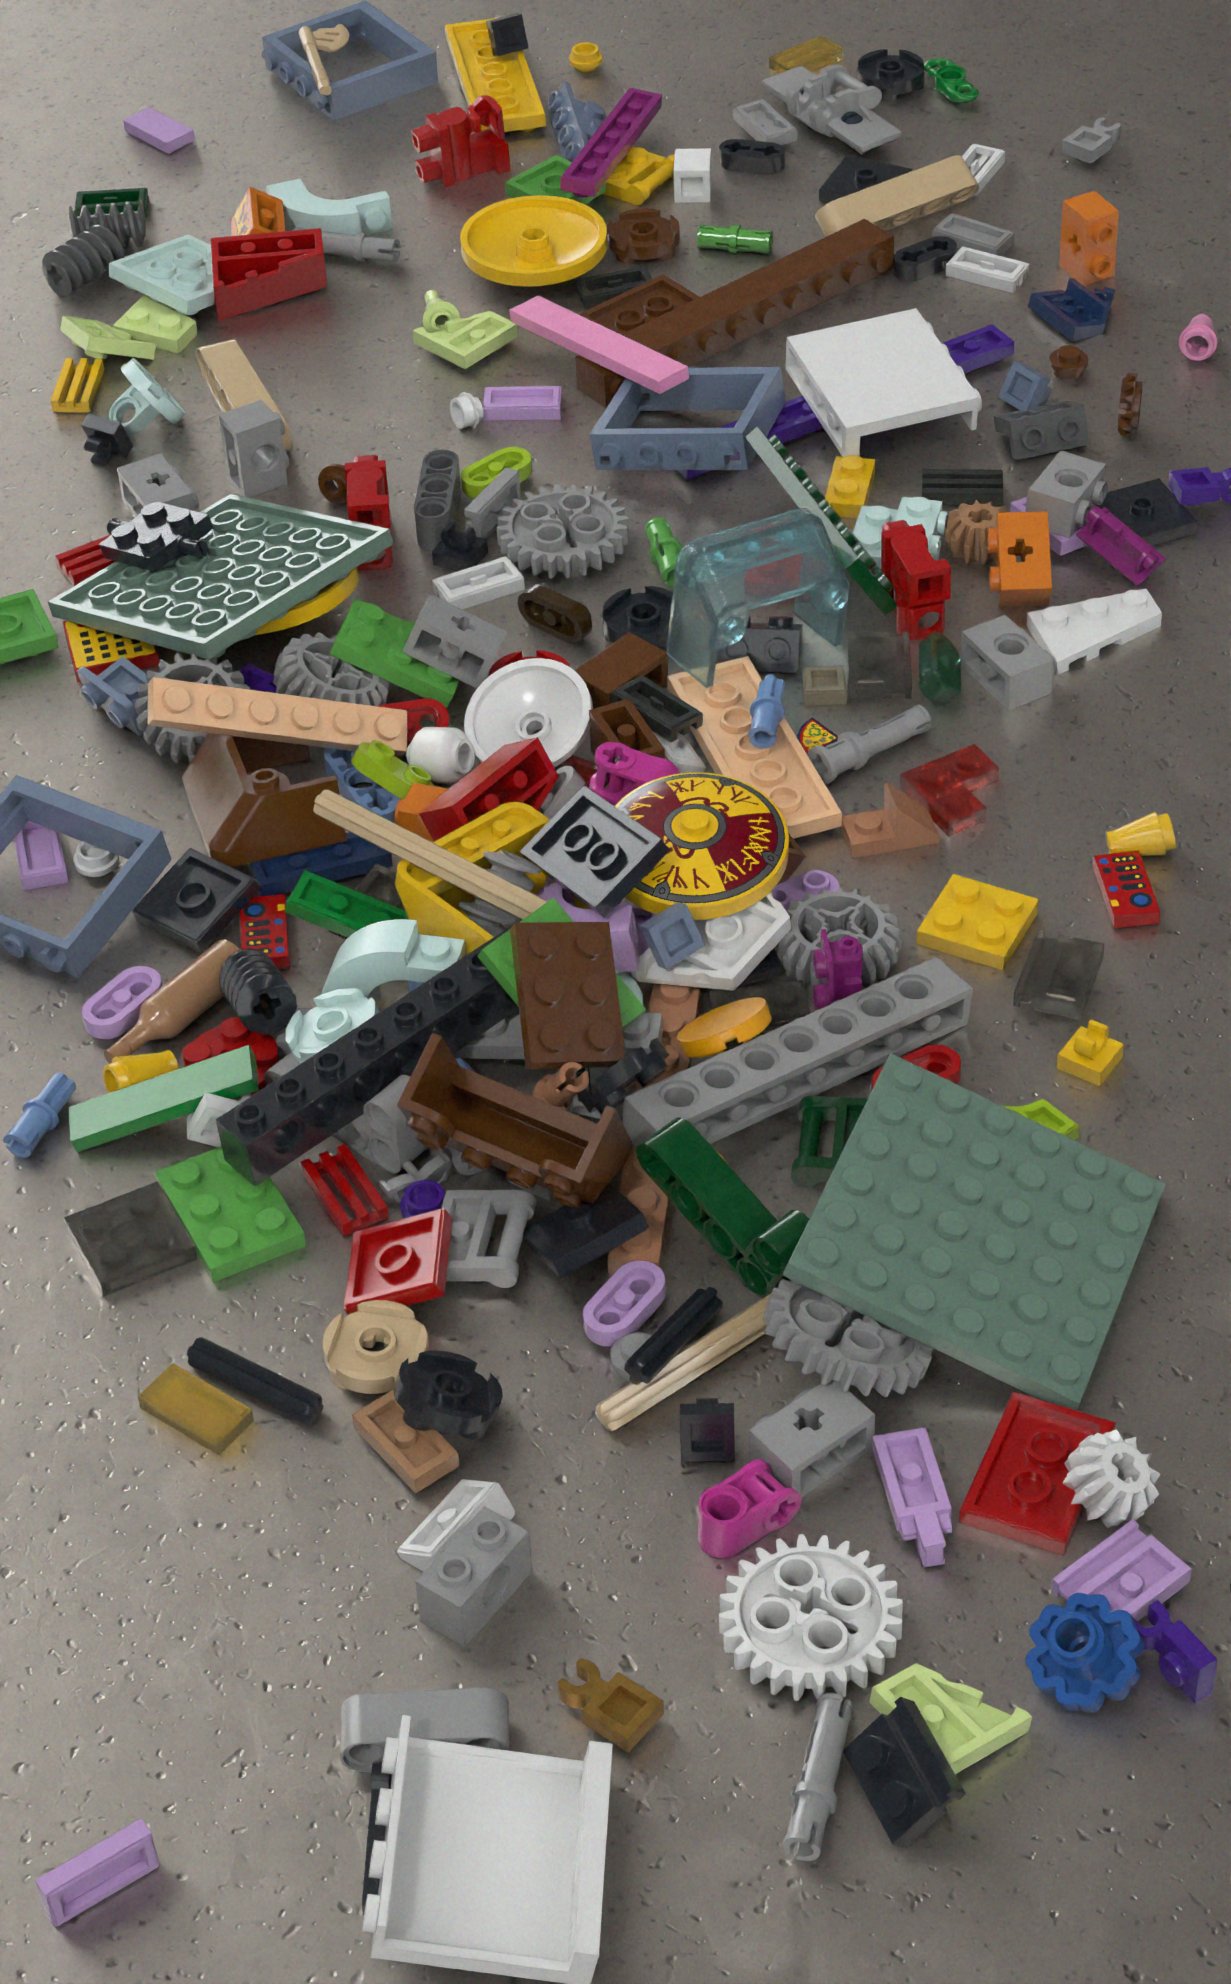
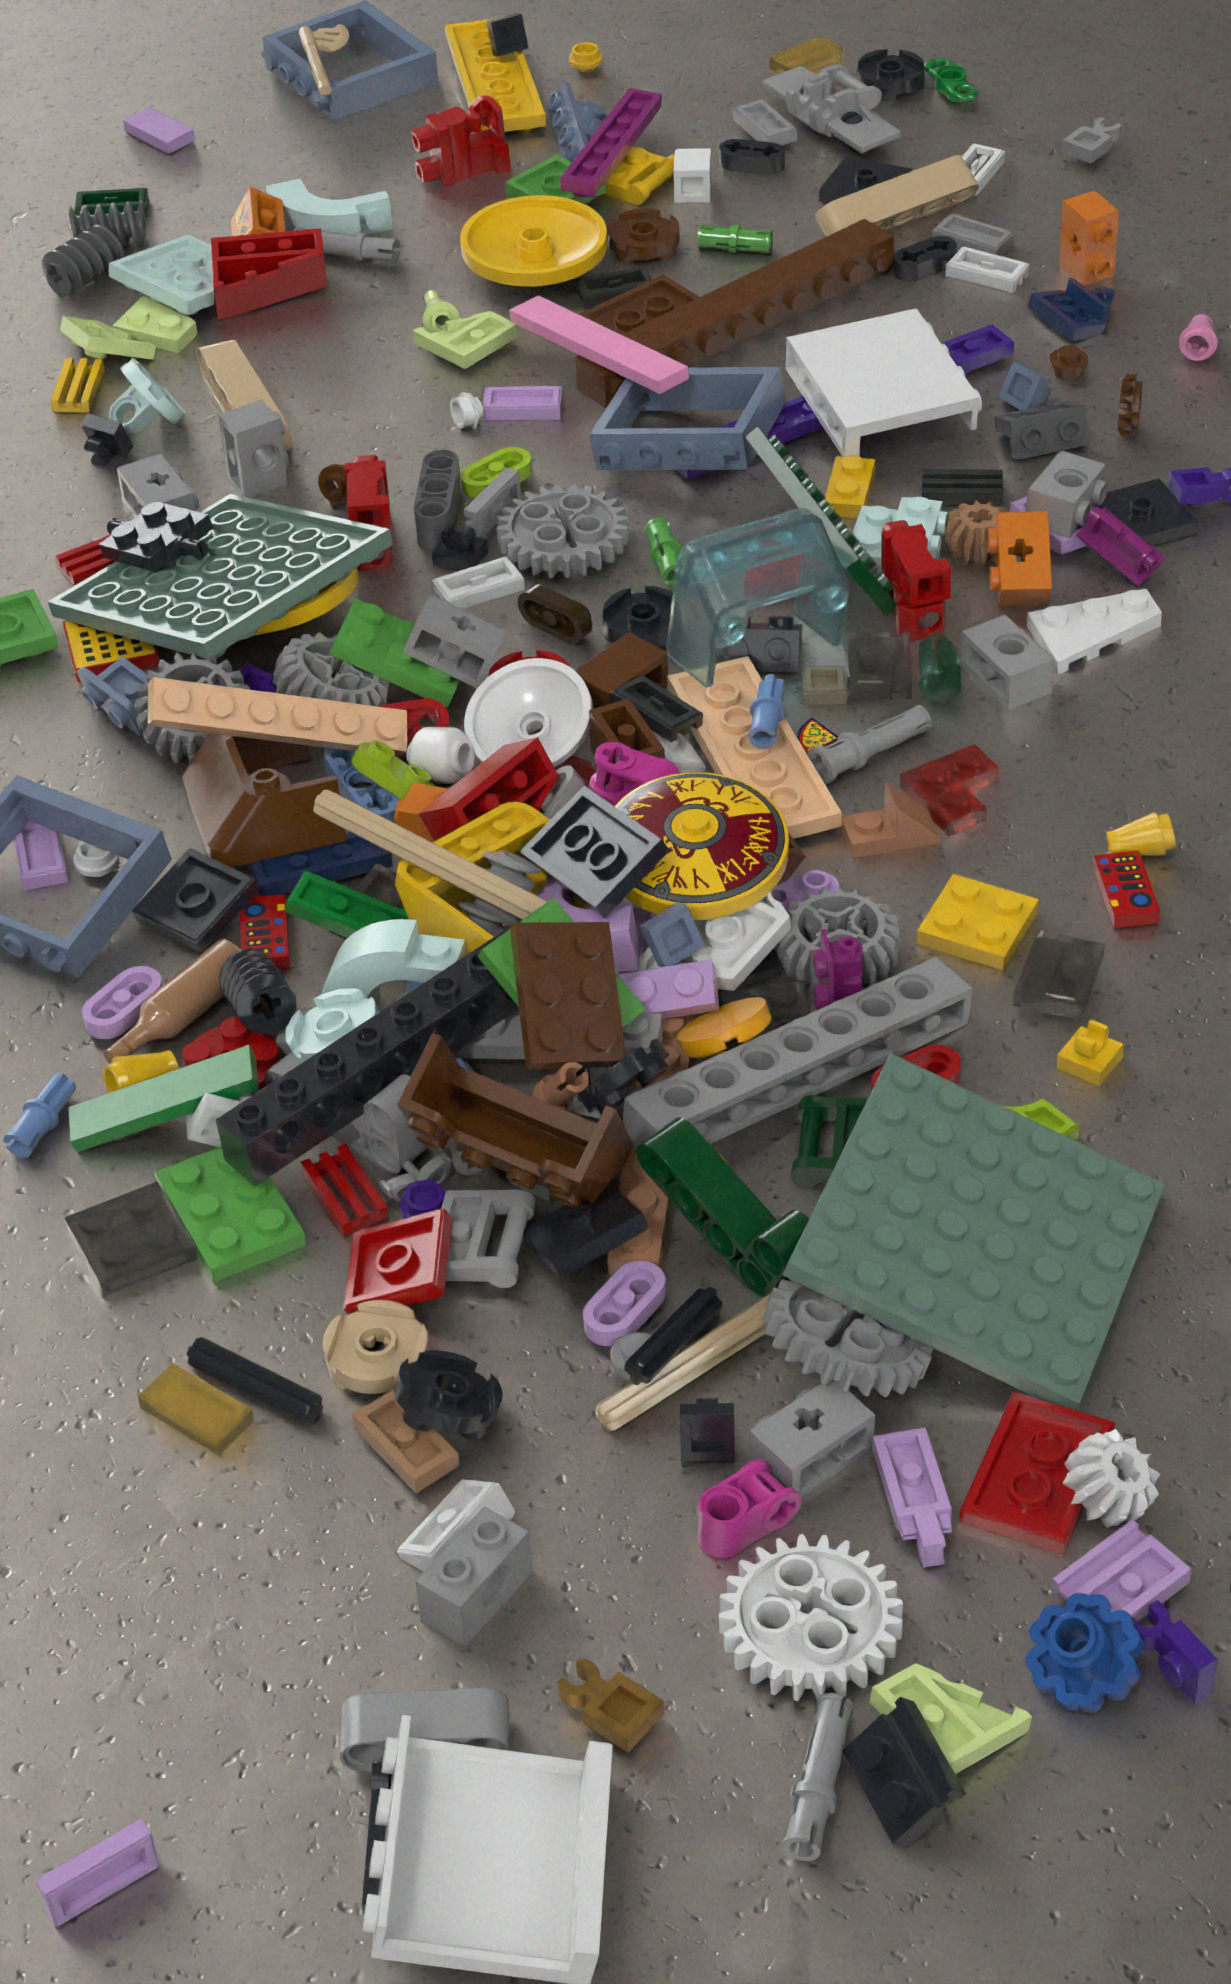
none -> lavender plate [618,959,719,1019]

